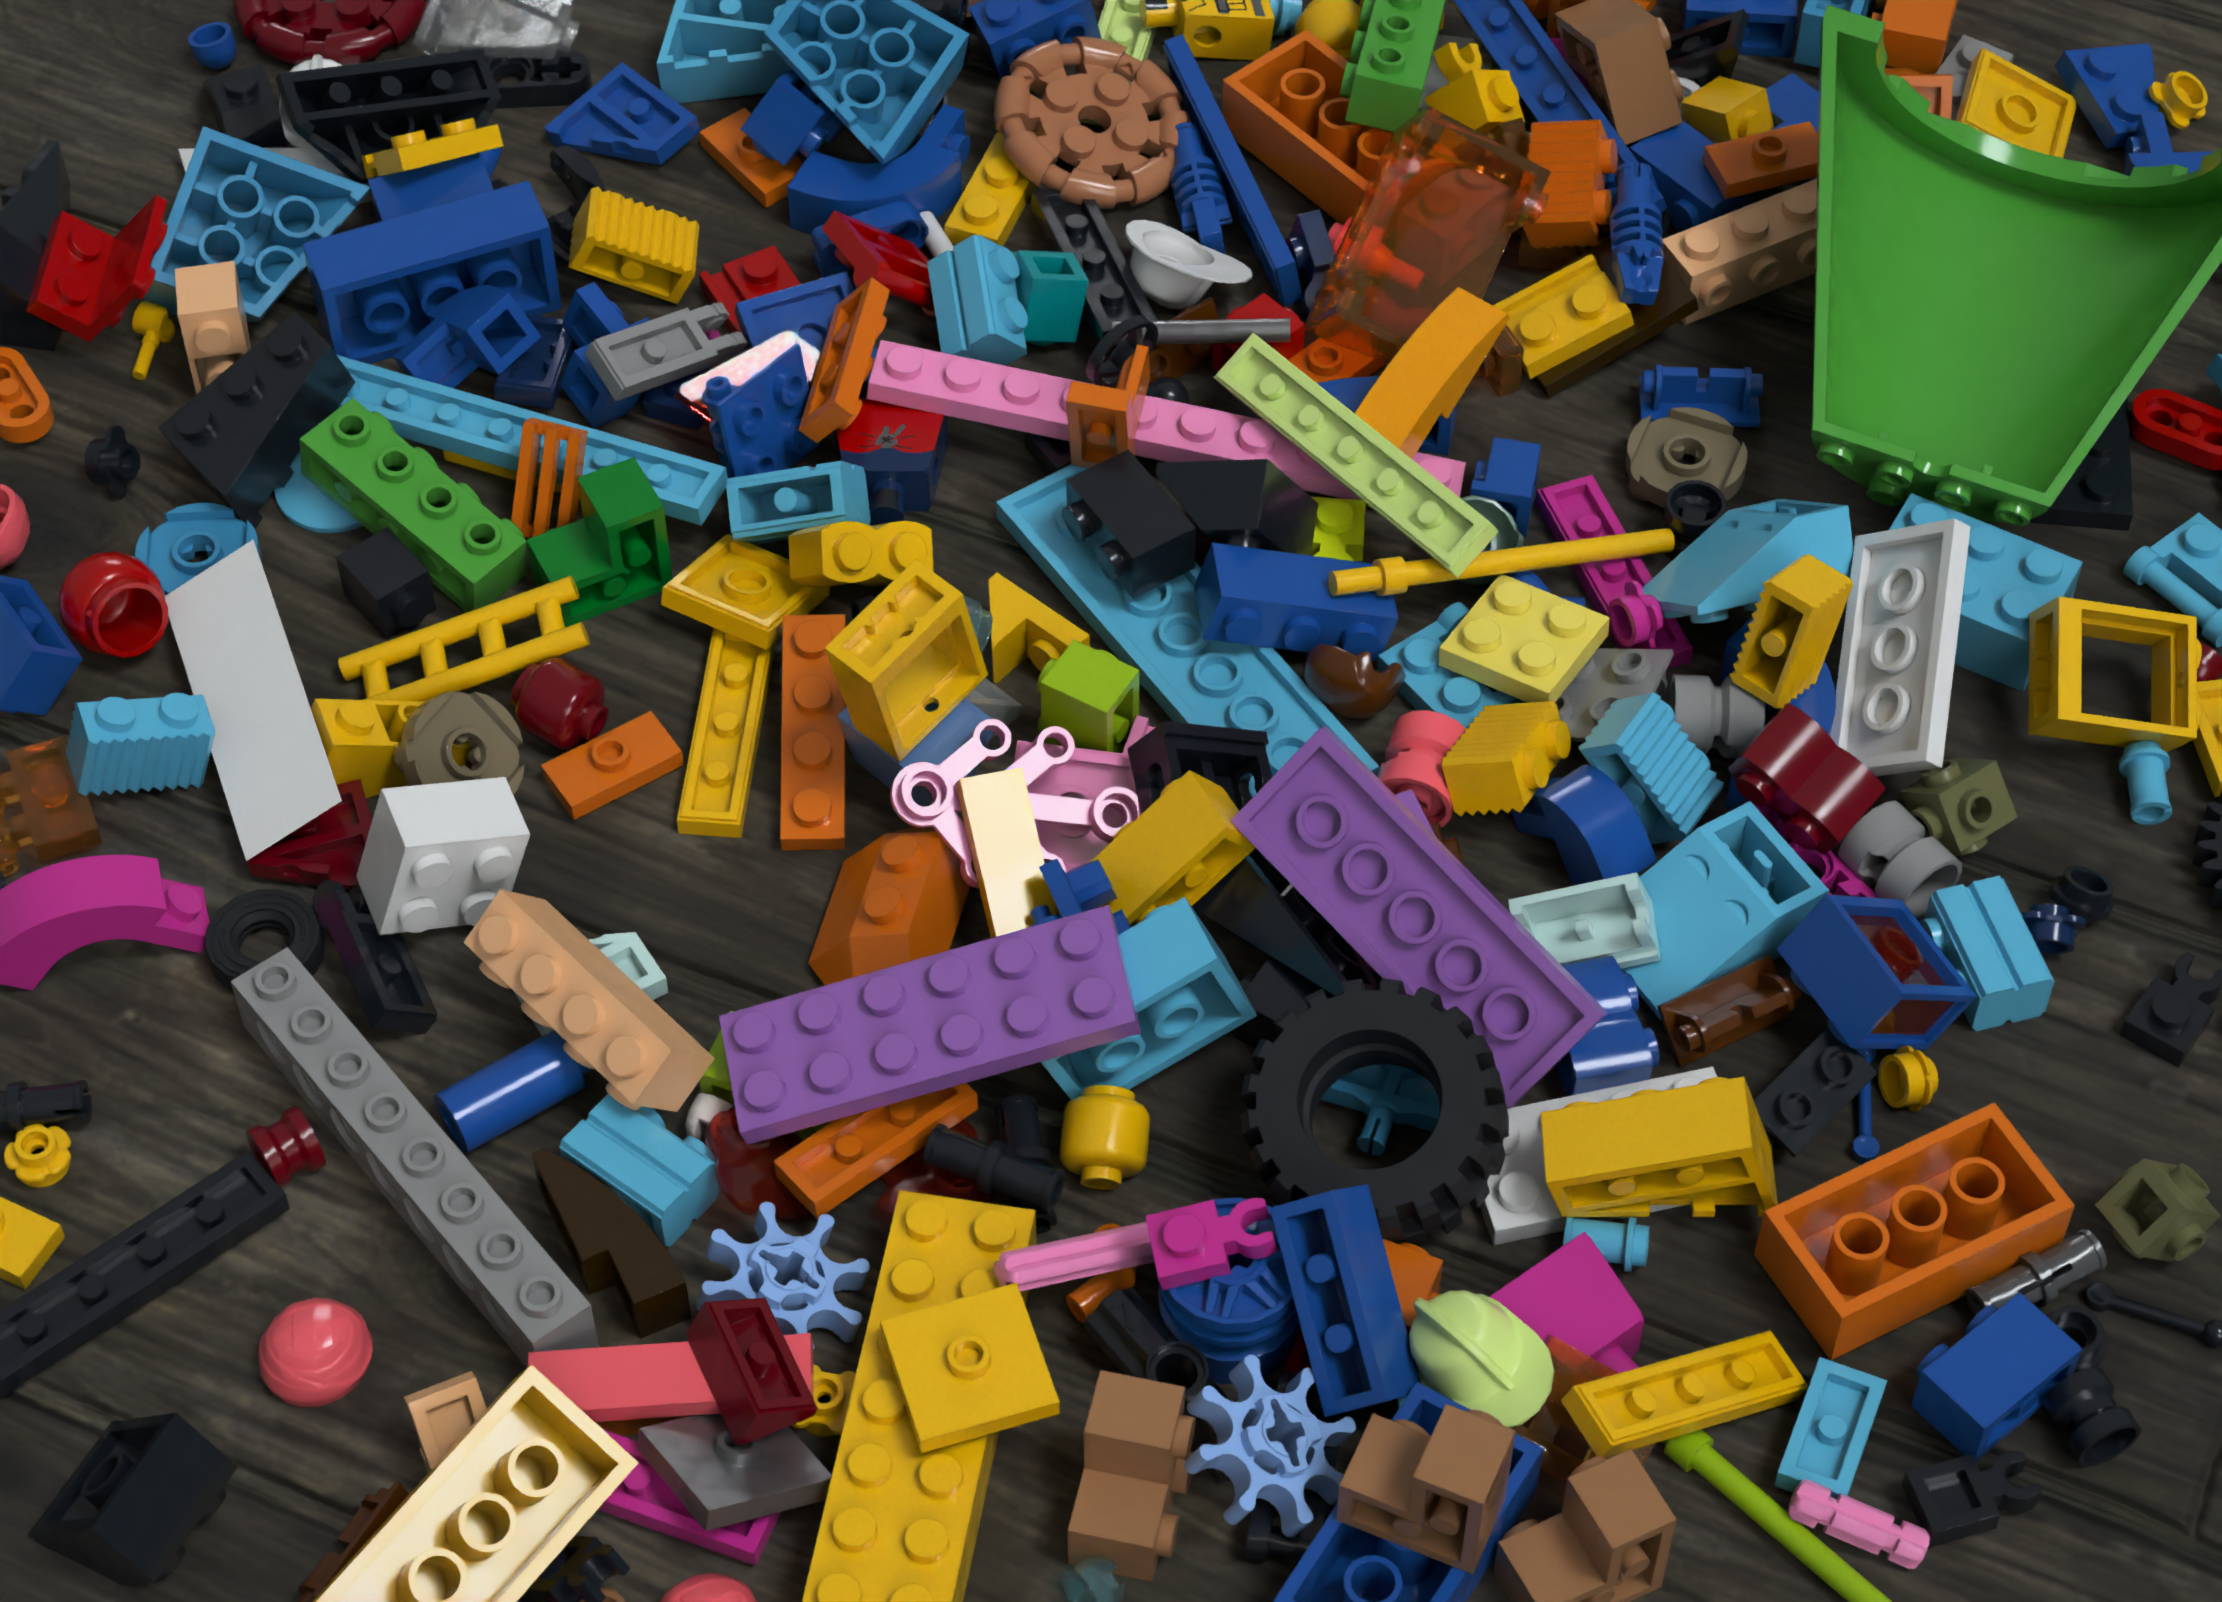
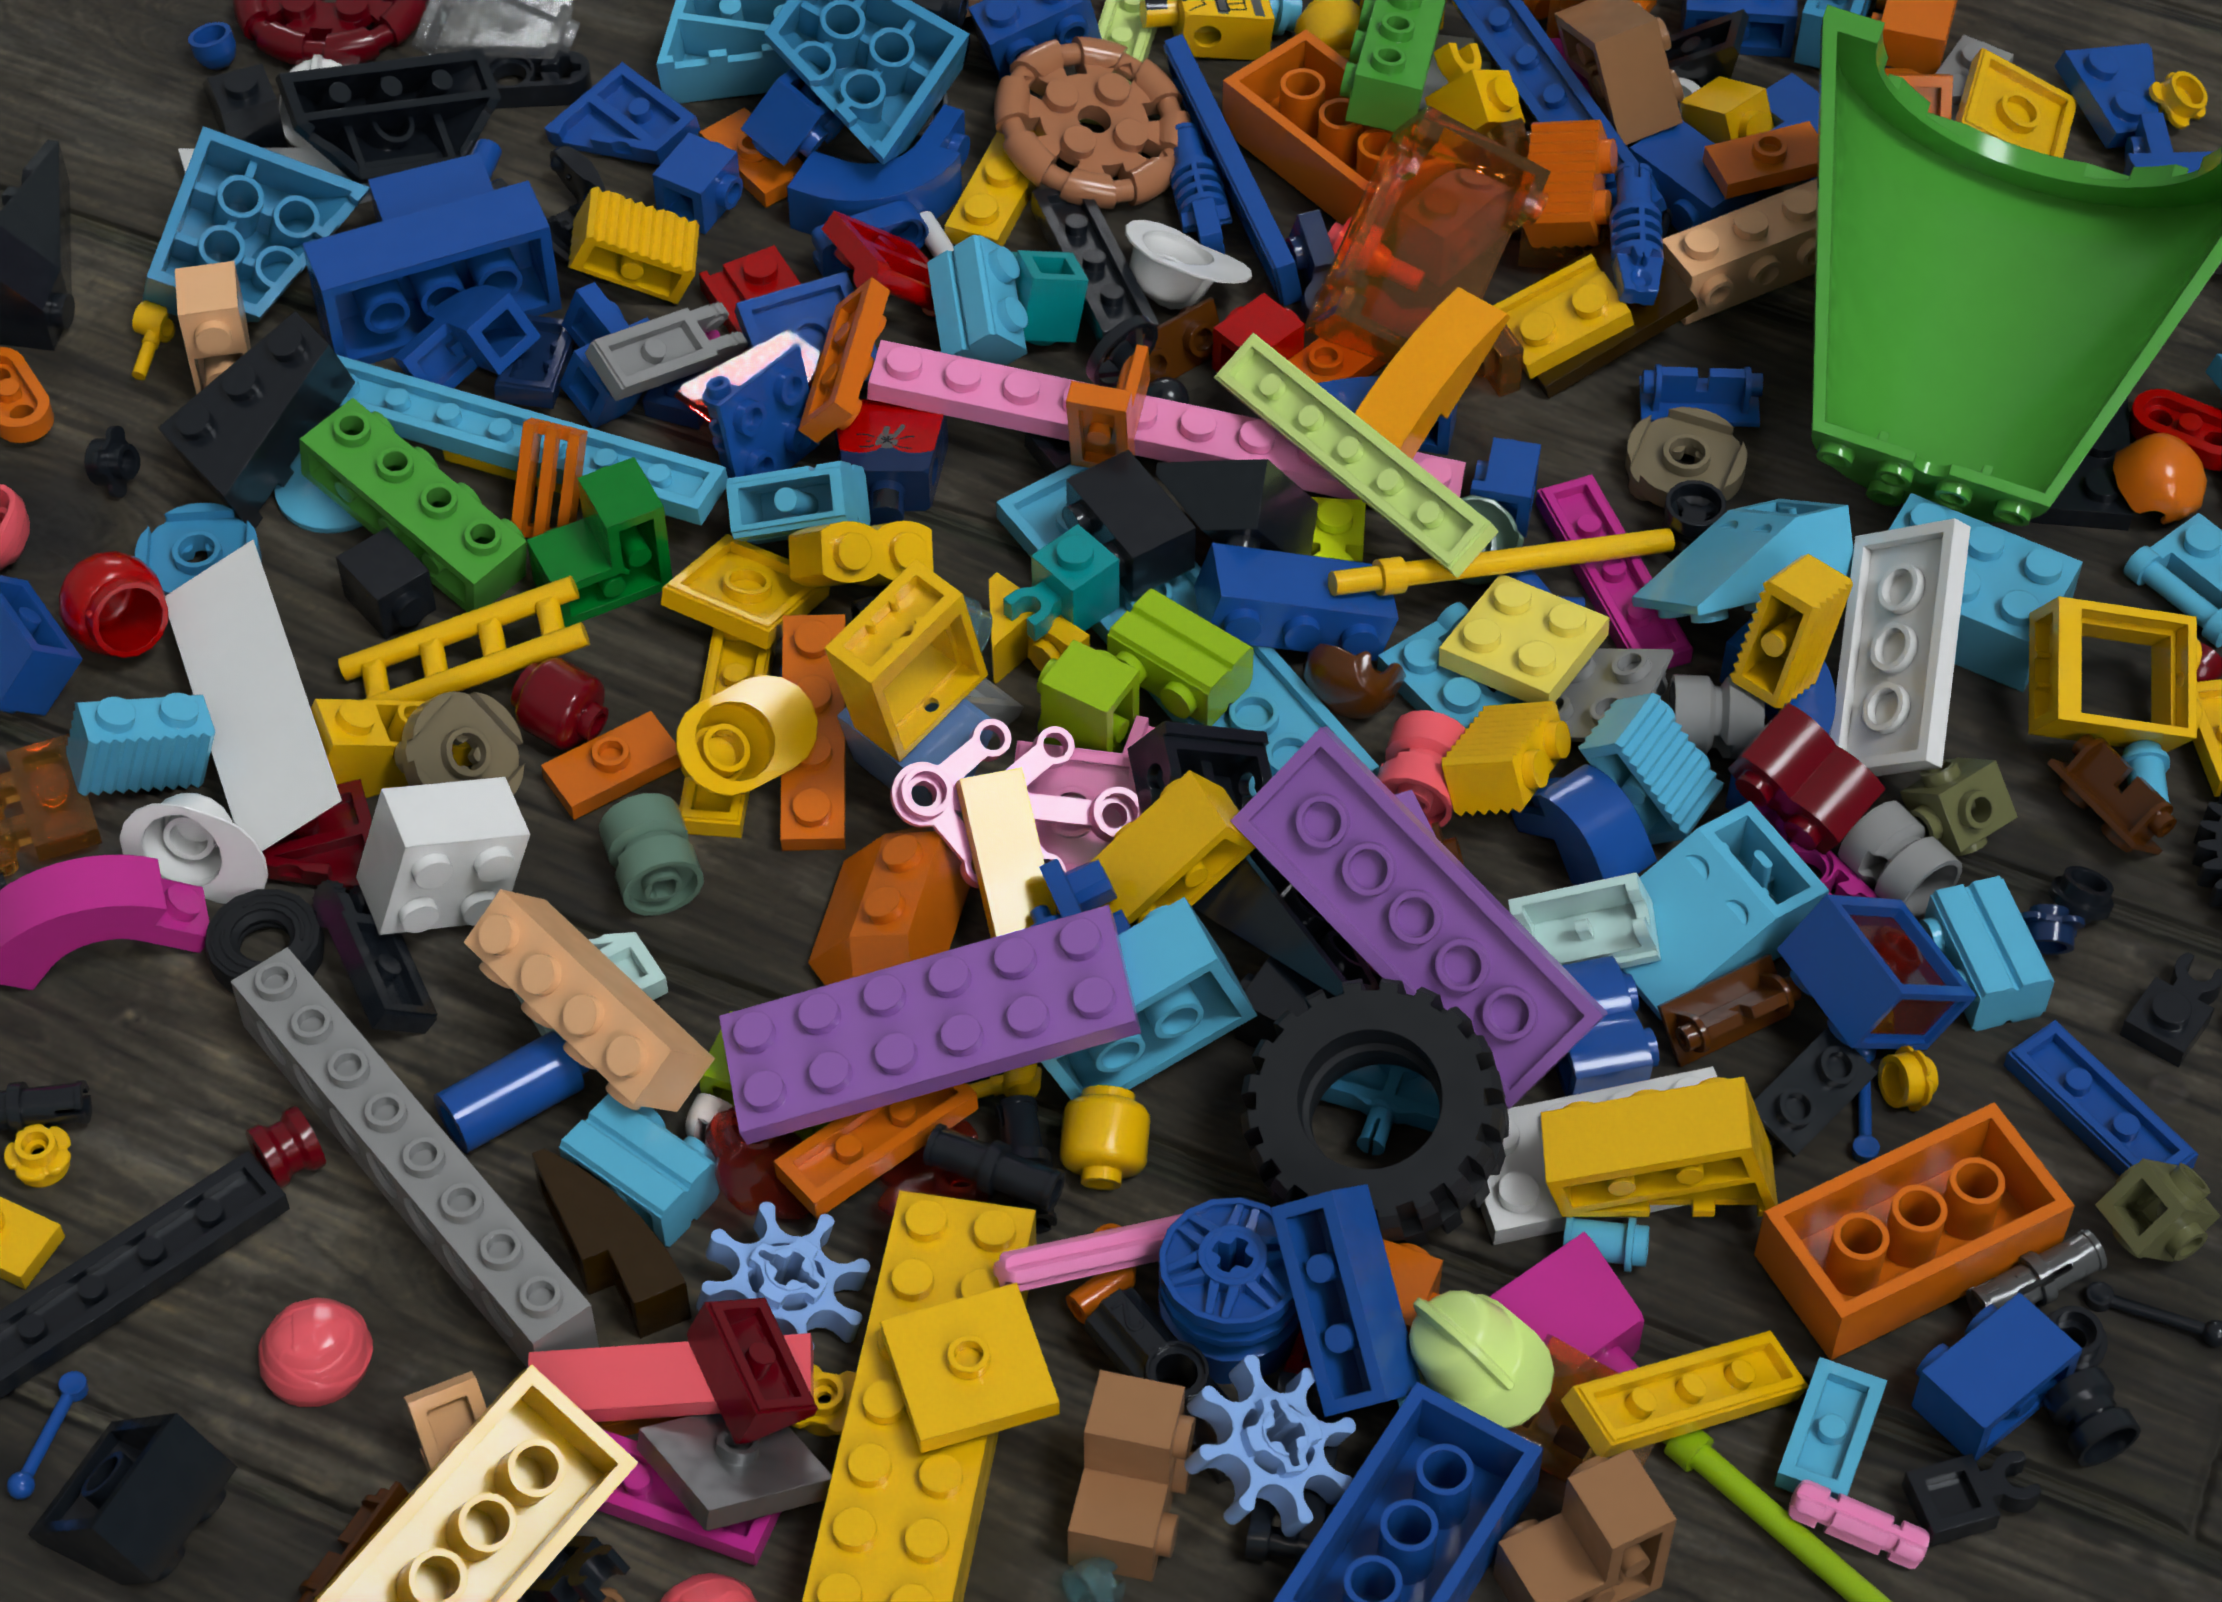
red bracket [26,194,168,343] -> none
yellow plate [361,117,503,179] -> none
flat silver bar [1112,318,1290,345] -> none
dark pink plate [1145,1198,1277,1290] -> none
medium nougat brick [1336,1404,1516,1574] -> none
dark pink plate [1608,580,1663,649] -> none
none -> blue hinge [6,1371,89,1500]
none -> white piece [119,793,268,904]
none -> sand green wheel [599,793,704,916]
none -> blue brick [652,132,743,235]
none -> yellow piece [676,675,818,796]
none -> yellow hand [968,1063,1042,1099]
none -> teal brick [1003,524,1120,641]
none -> lime brick [1107,588,1254,726]
none -> blue tile [2003,1020,2199,1176]
none -> reddish brown hinge [2047,734,2177,855]
none -> orange hair [2113,433,2207,525]

